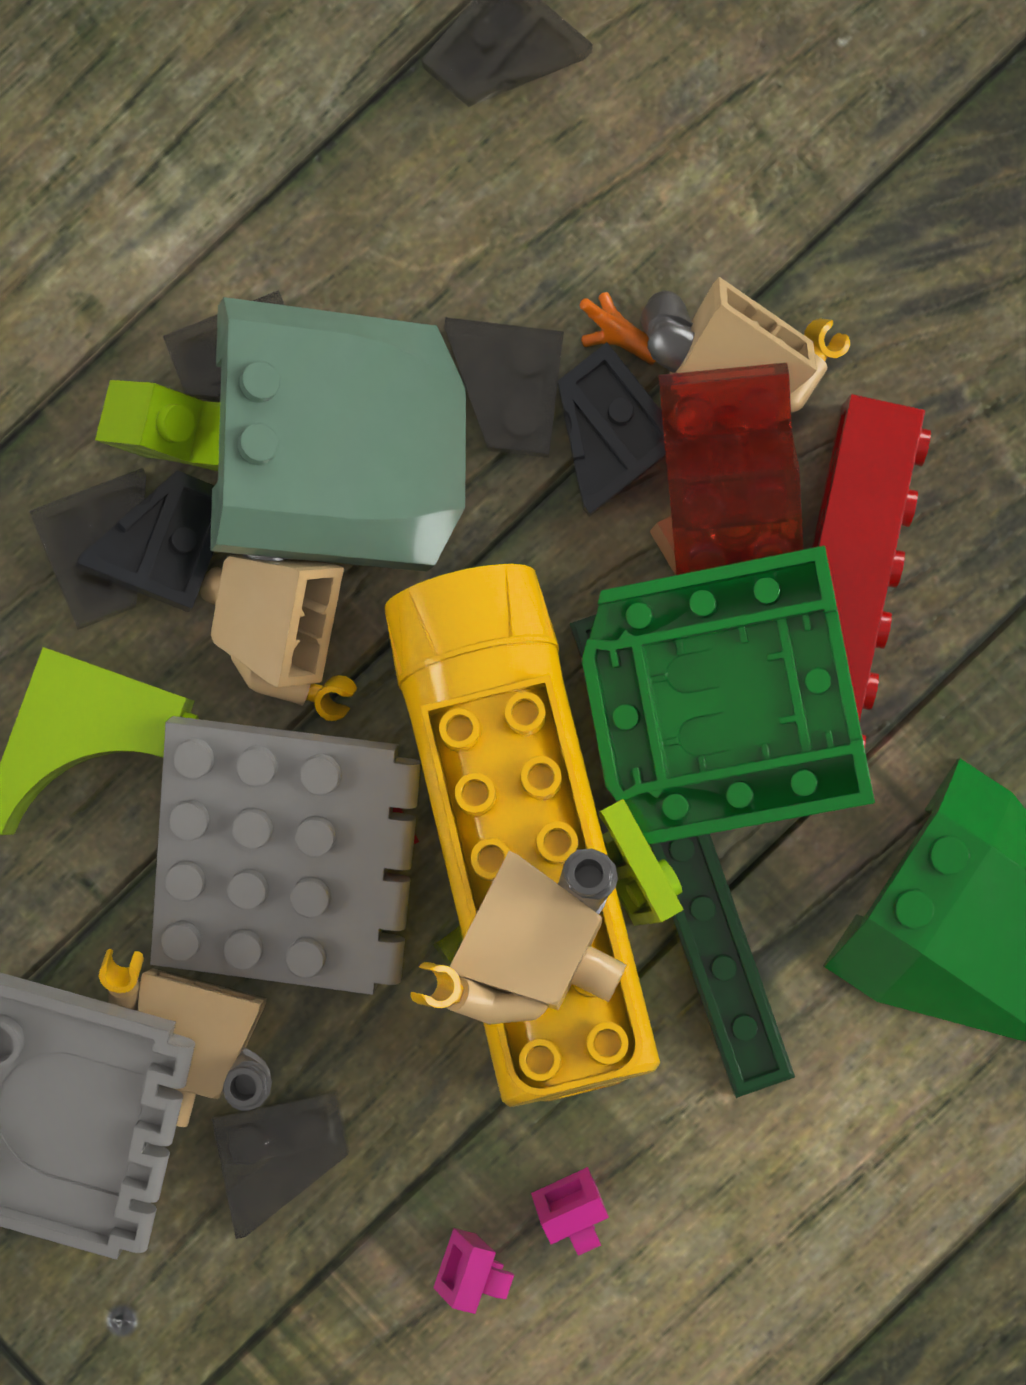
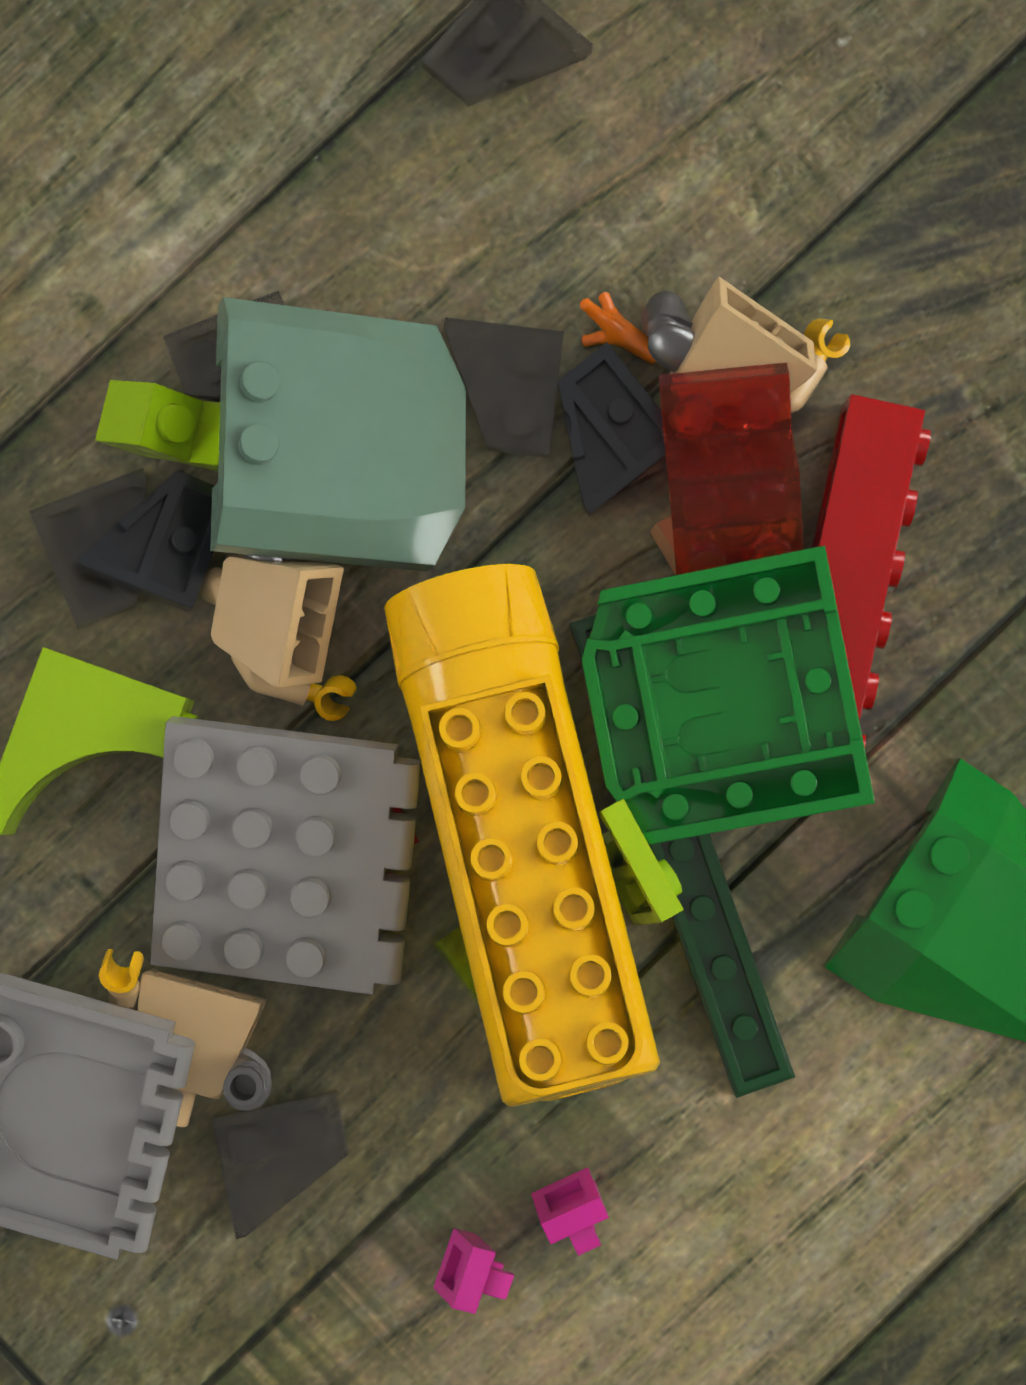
tan torso [411,848,627,1025] -> none

